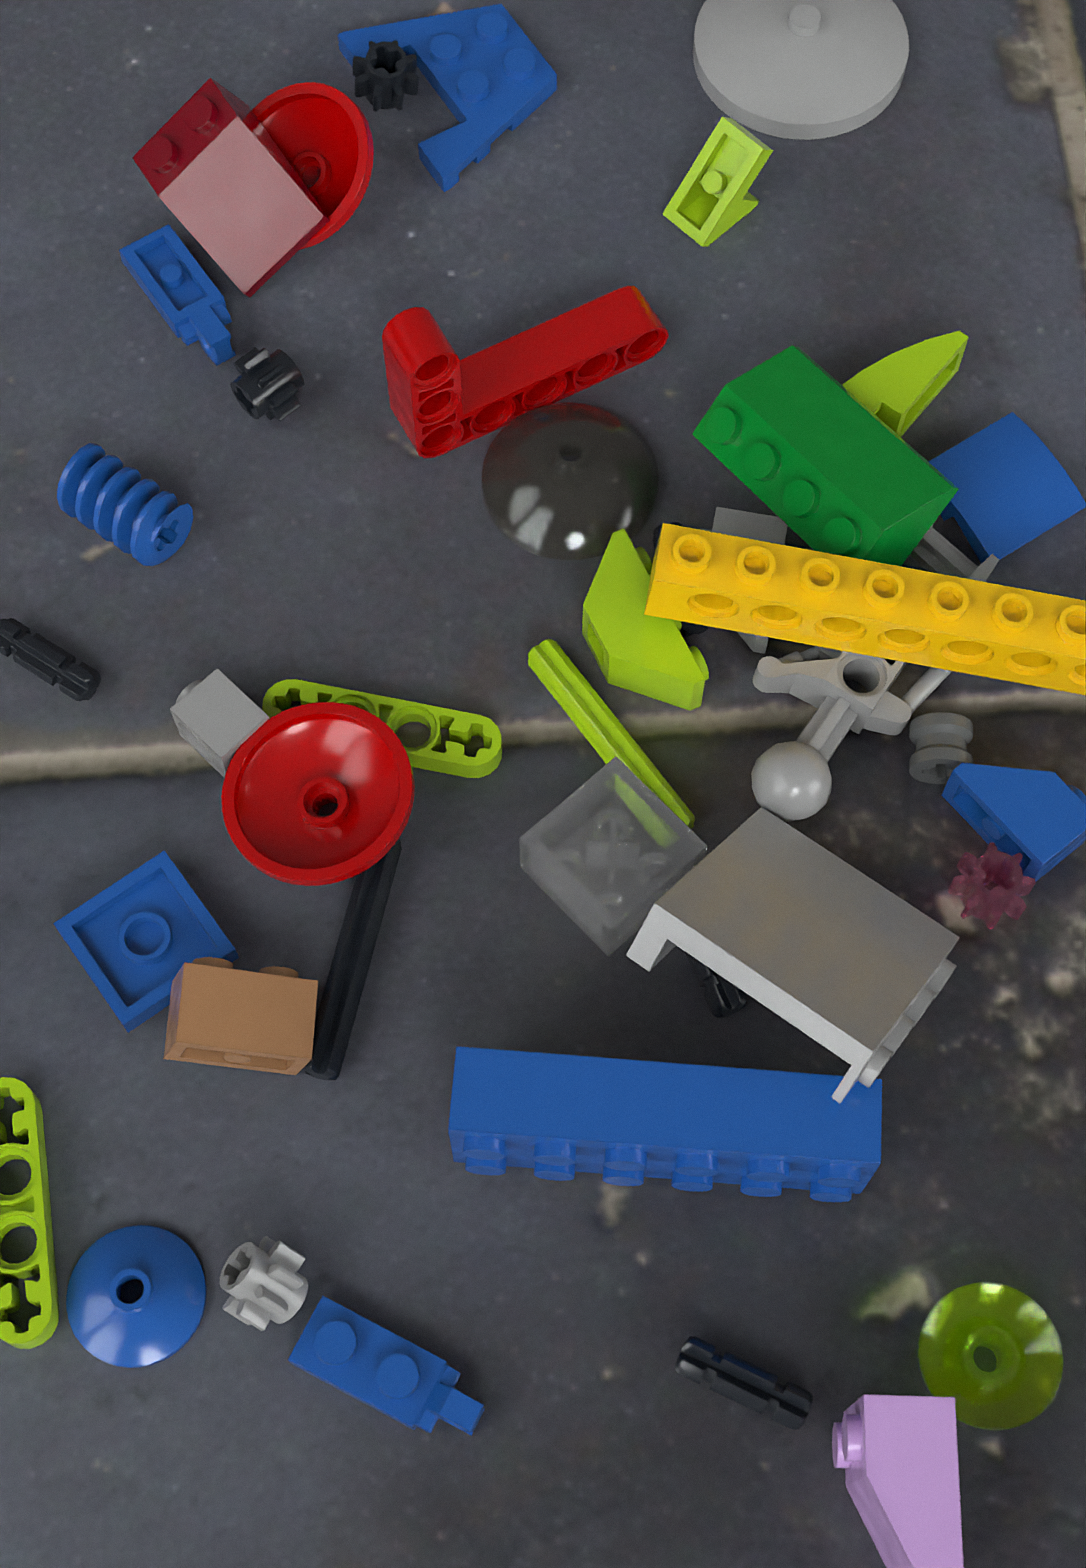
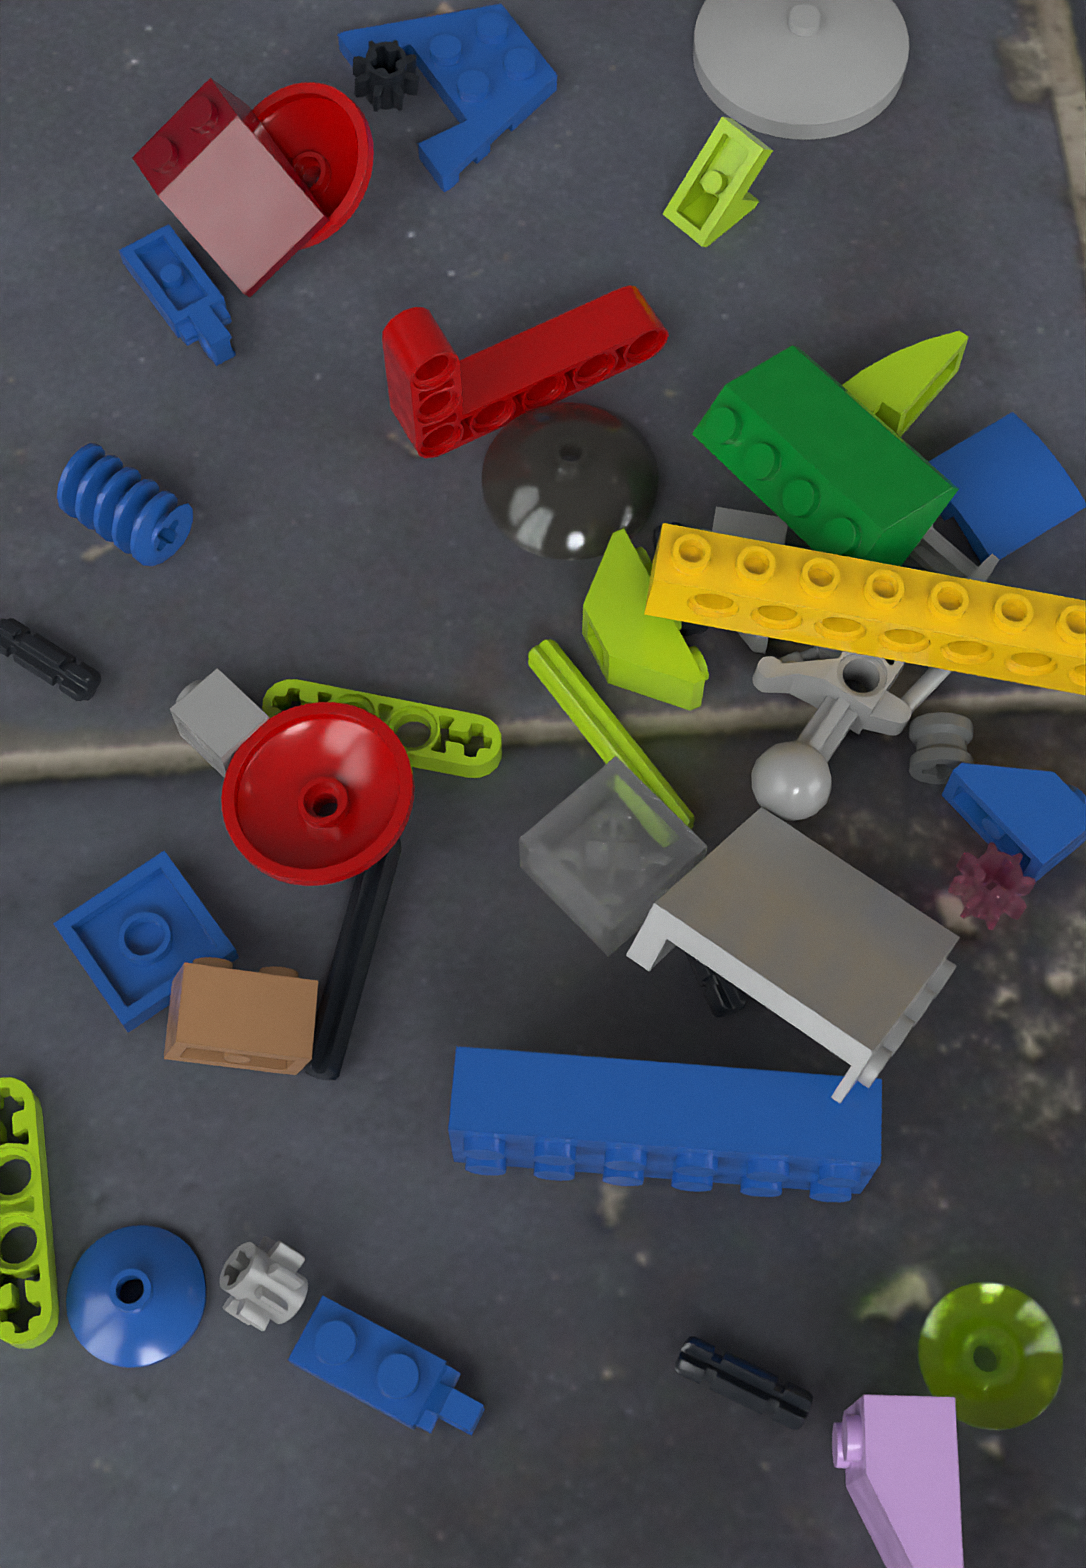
black gear [230,347,304,422] -> none

